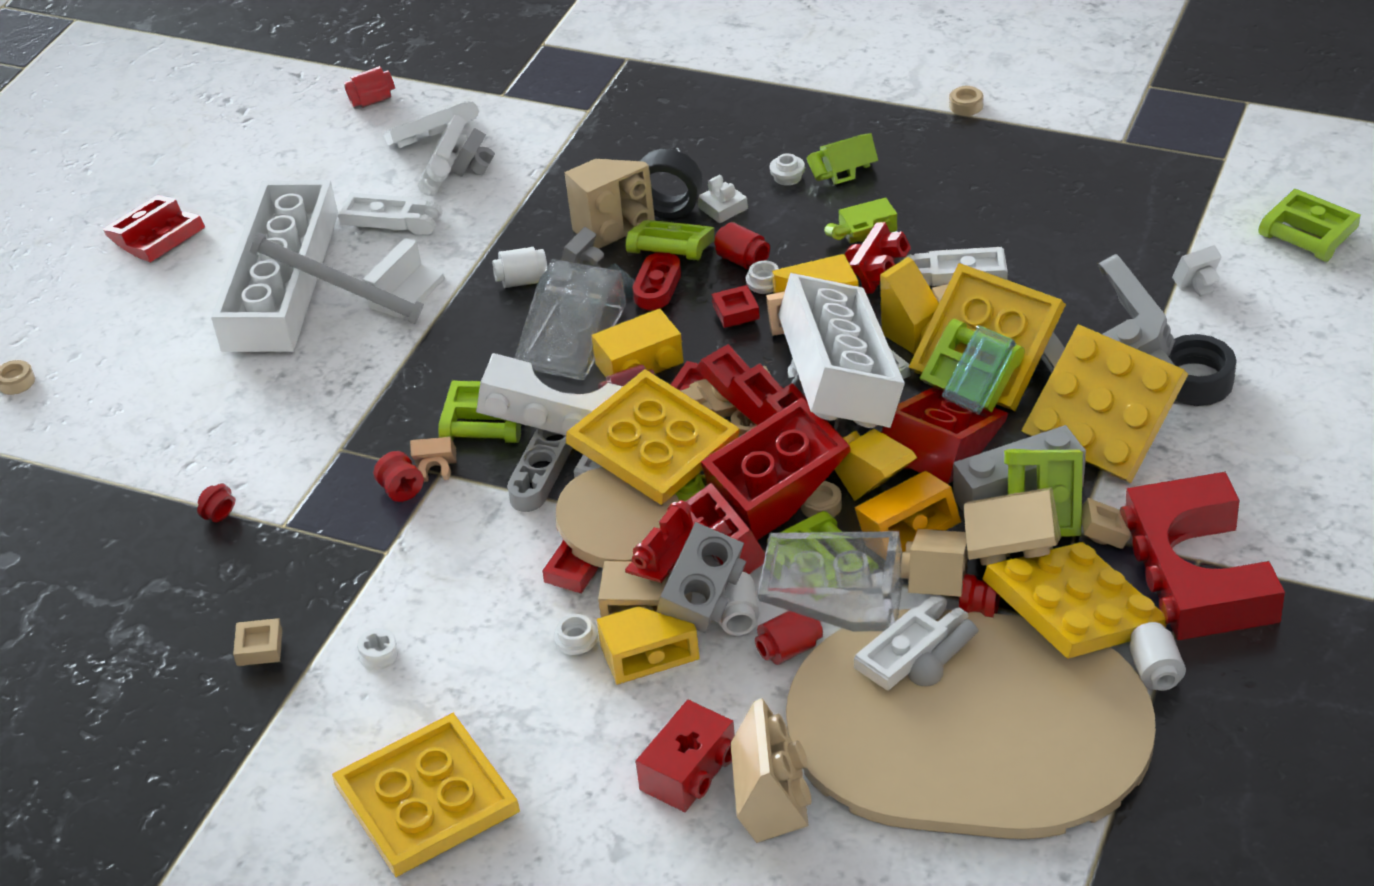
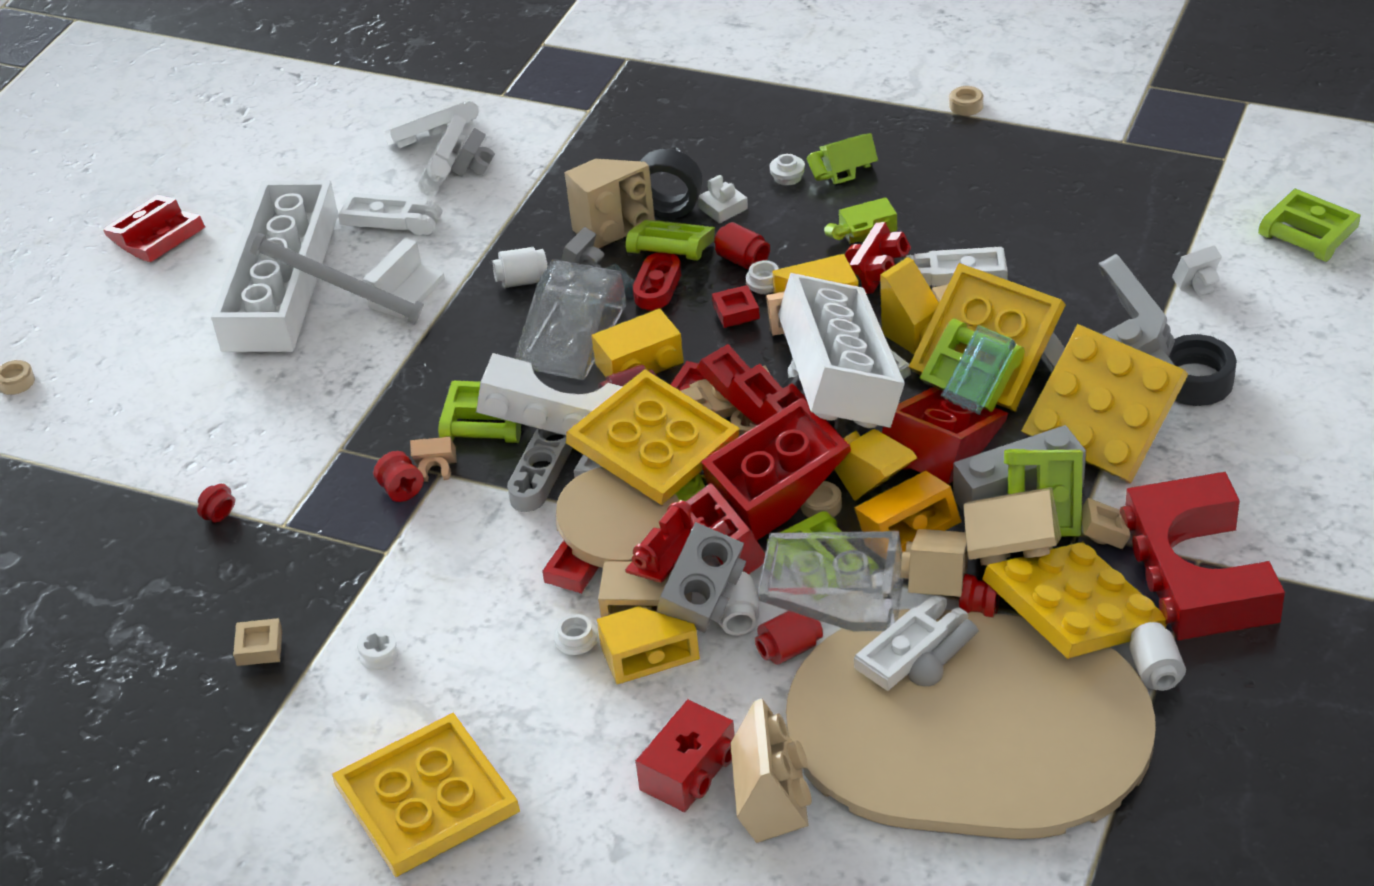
red brick [344,66,395,108] -> none

